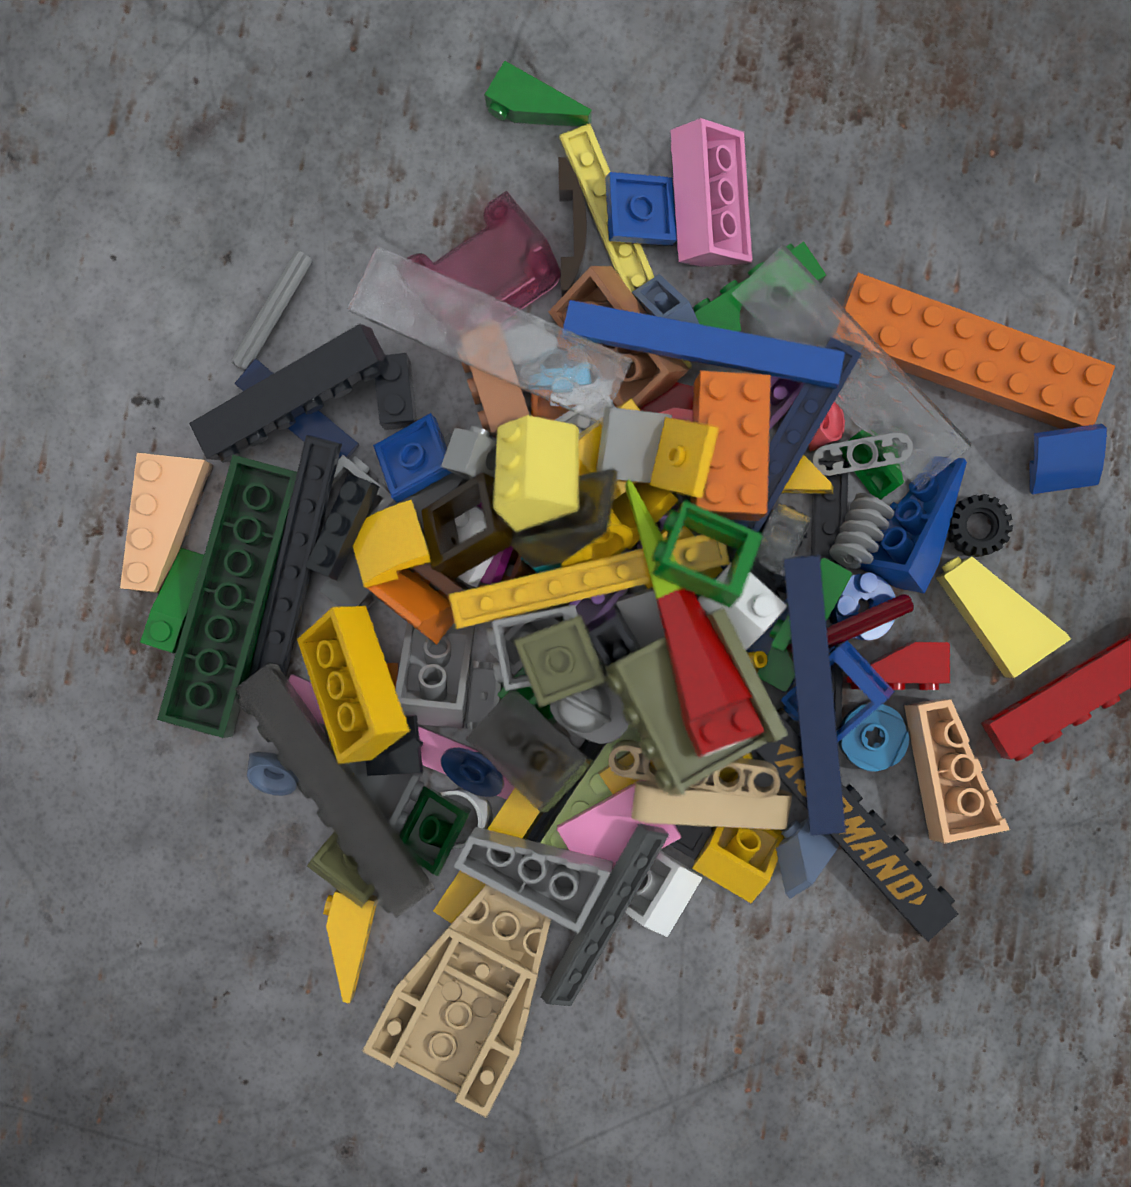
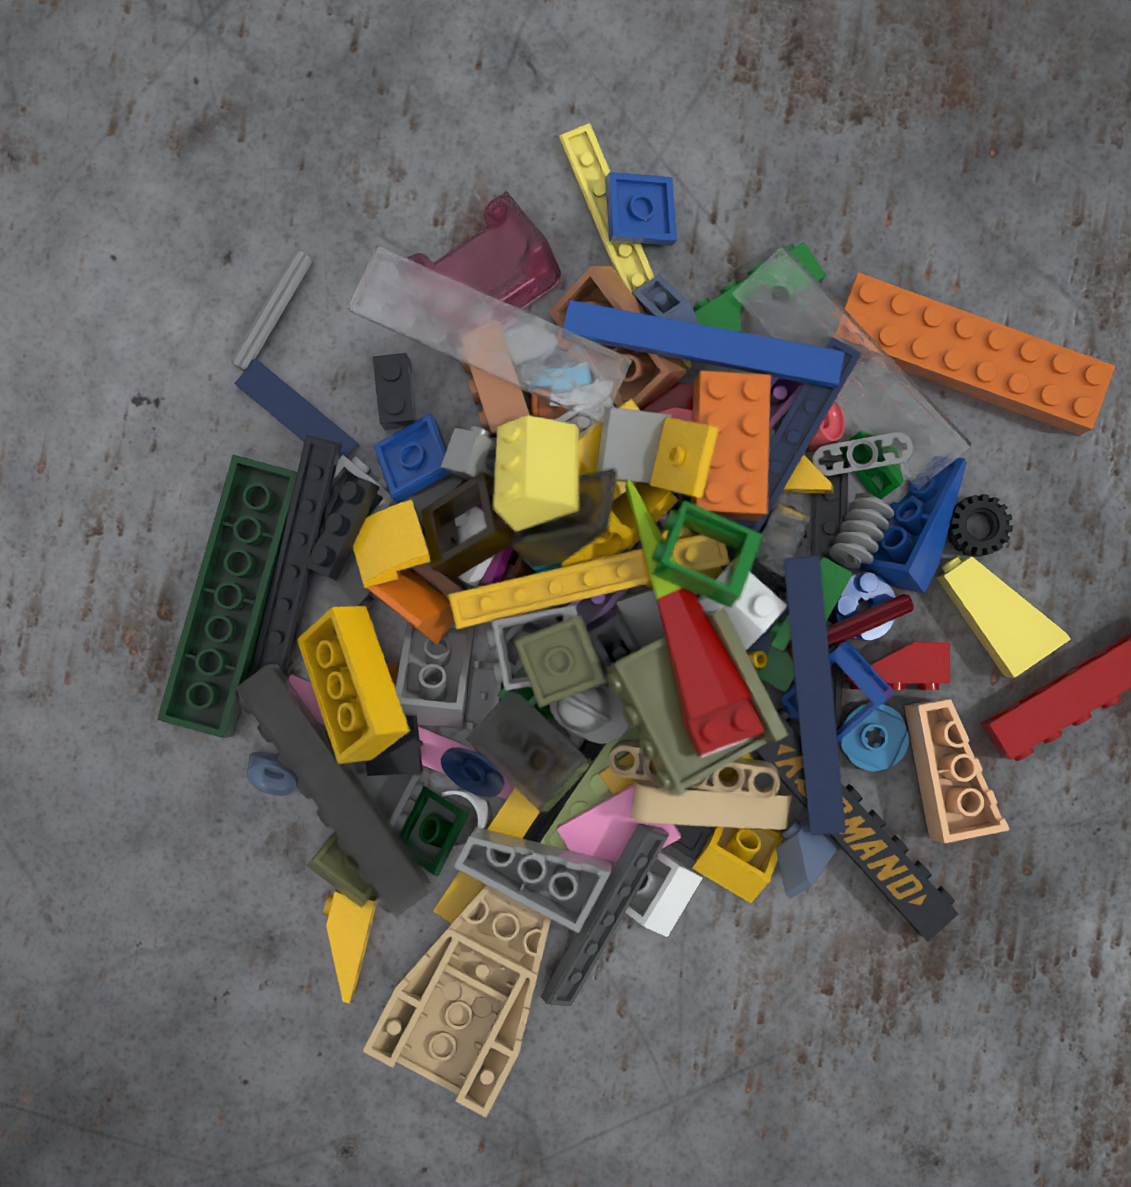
light nougat wedge [120,453,214,593] -> none
green slope [140,548,204,653] -> none
black brick [189,324,389,463] -> none
green slope [484,61,592,127] -> none
dark brown slope [558,157,587,296] -> none
bright pink slope [670,118,752,267] -> none
blue slope [1029,424,1107,494] -> none

